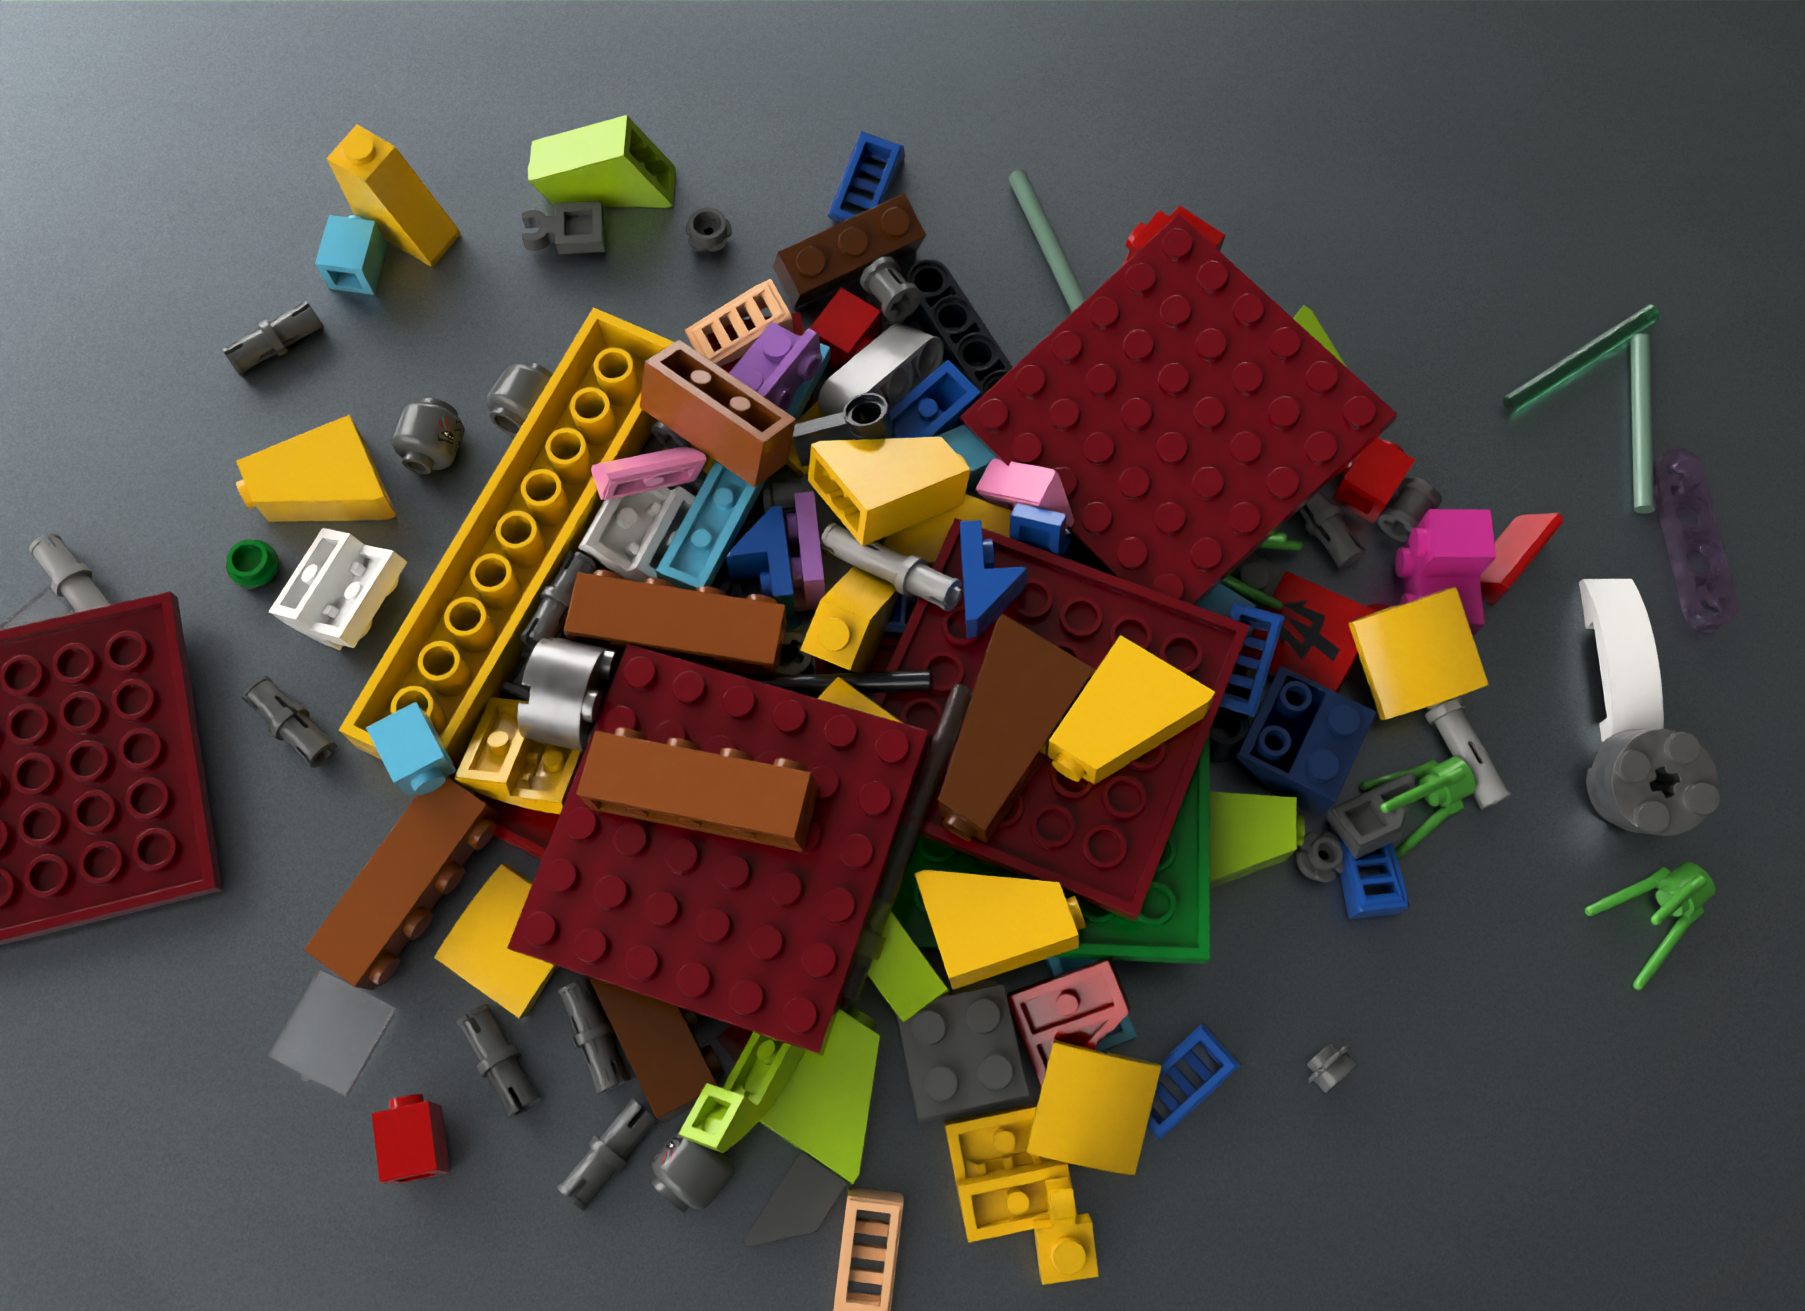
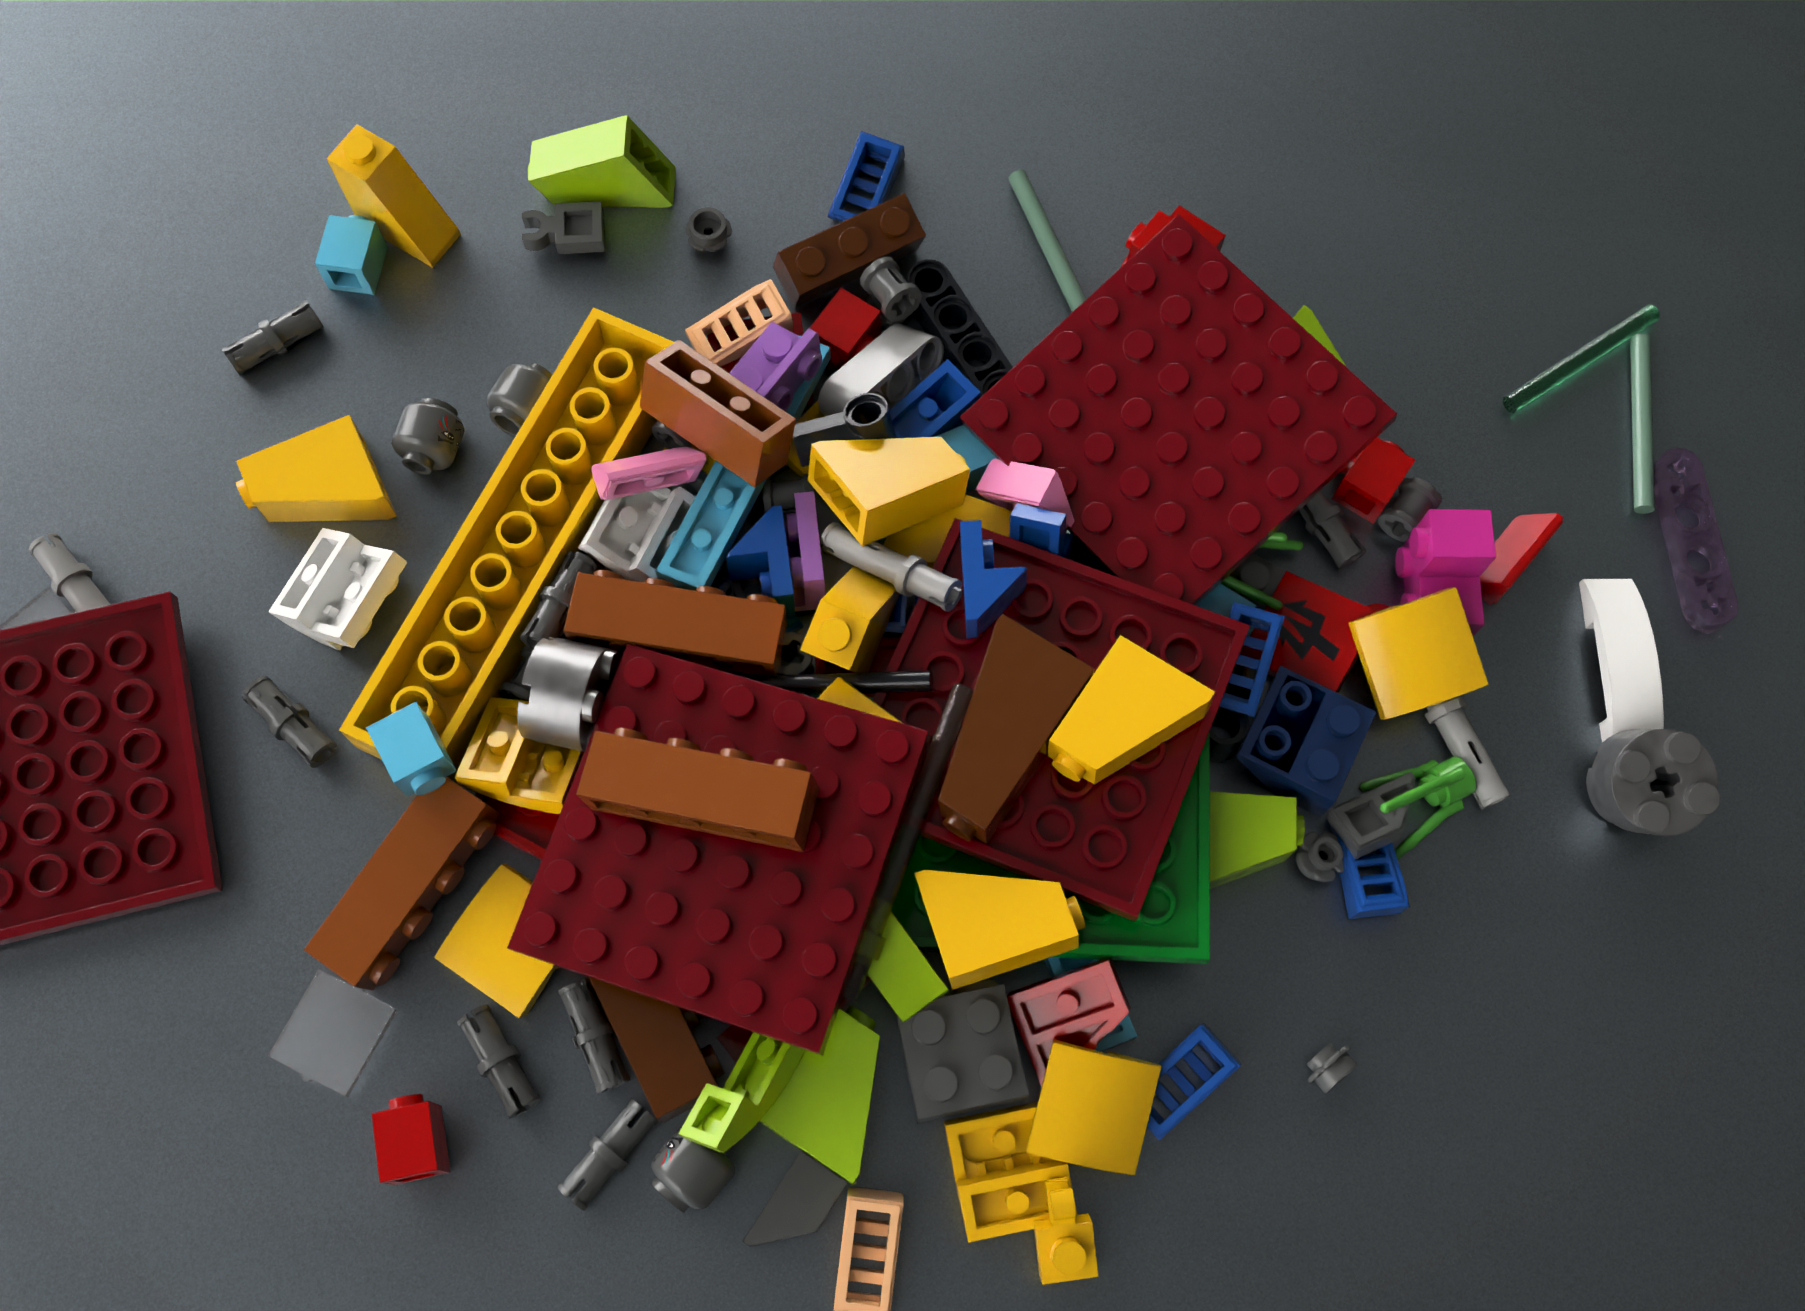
green plate [226,539,279,589] -> none
bright green plant [1585,862,1716,990] -> none

